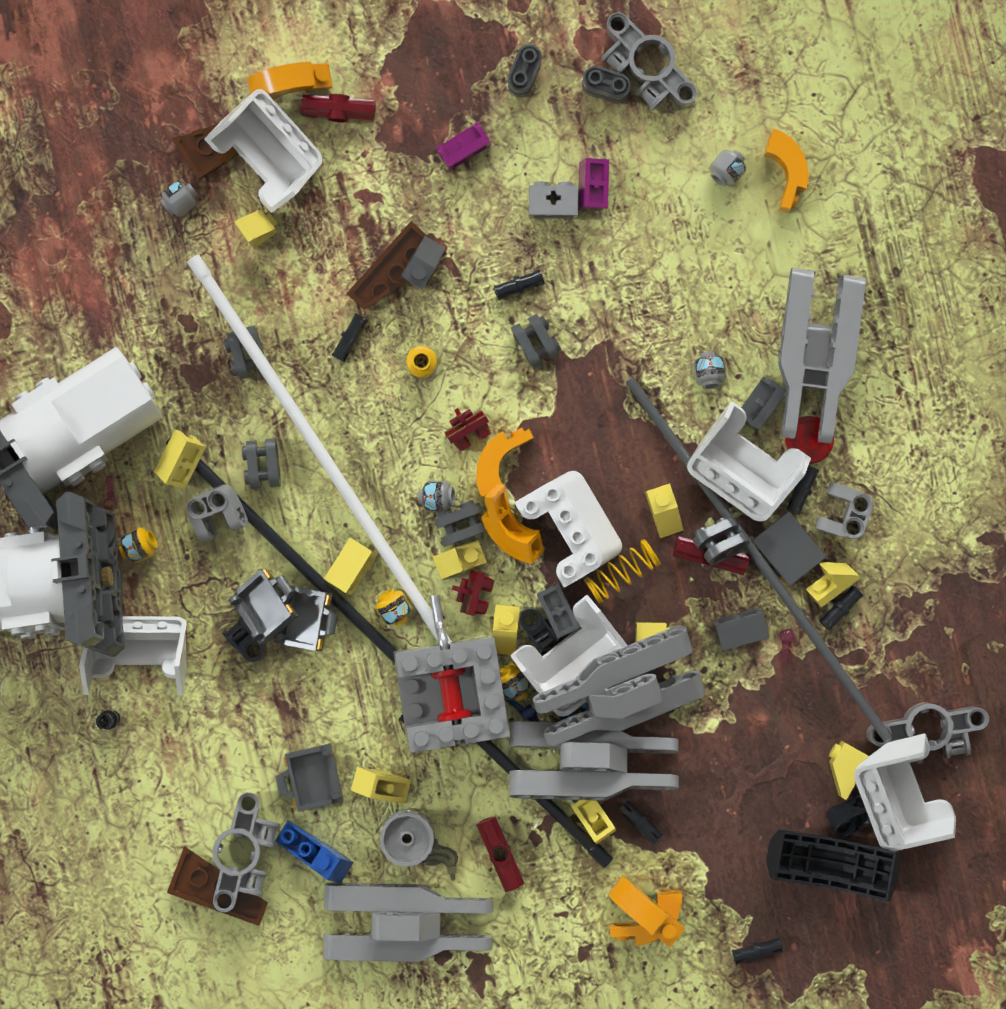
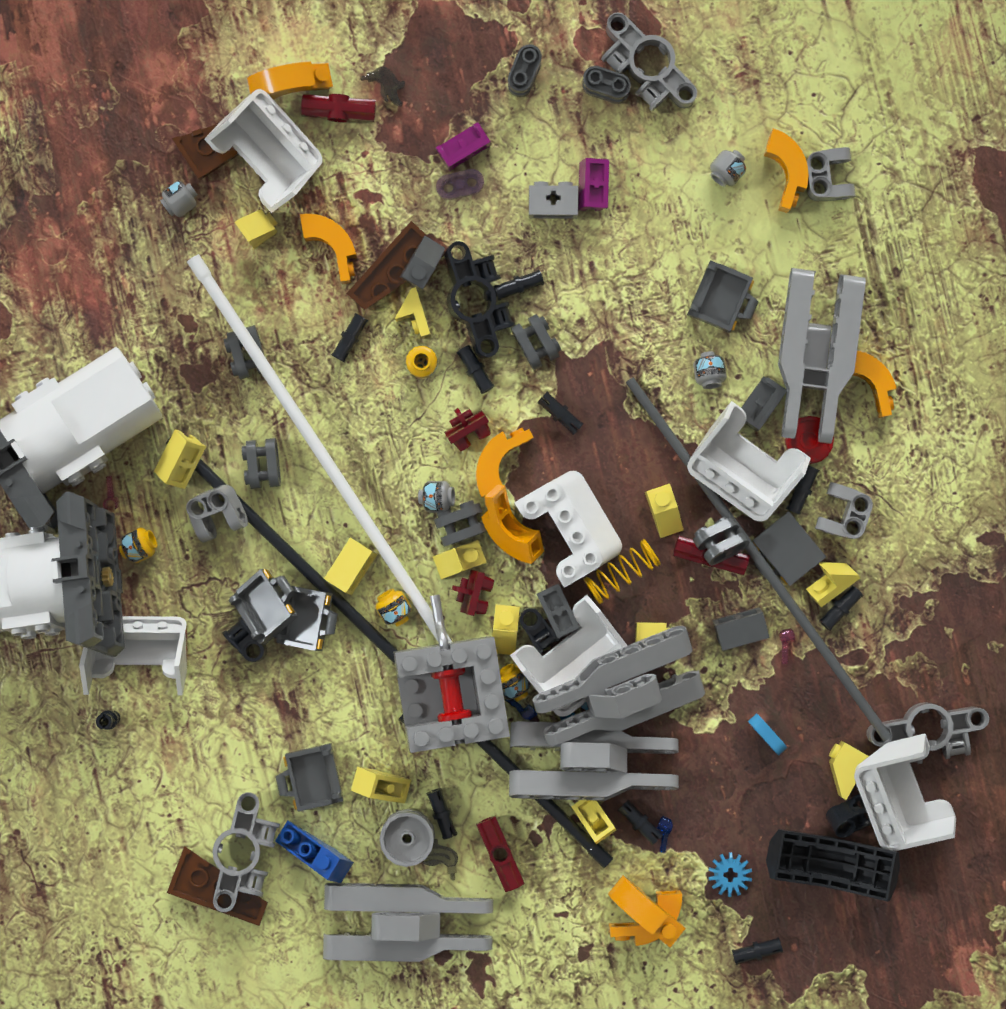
none -> light orange arch [300,214,357,285]
none -> clear smoke piece [360,67,405,107]
none -> light yellow slope [395,287,431,339]
none -> black pin [426,788,458,840]
none -> plate [436,169,484,200]
none -> black piece [444,241,515,359]
none -> black pin [457,345,495,394]
none -> black pin [537,391,584,435]
none -> clear blue hand [657,816,673,853]
none -> dark grey piece [687,260,758,333]
none -> dark azure gear [708,852,752,897]
none -> dark azure beam [748,713,788,756]
none -> light grey piece [806,147,856,201]
none -> light orange arch [852,351,897,418]

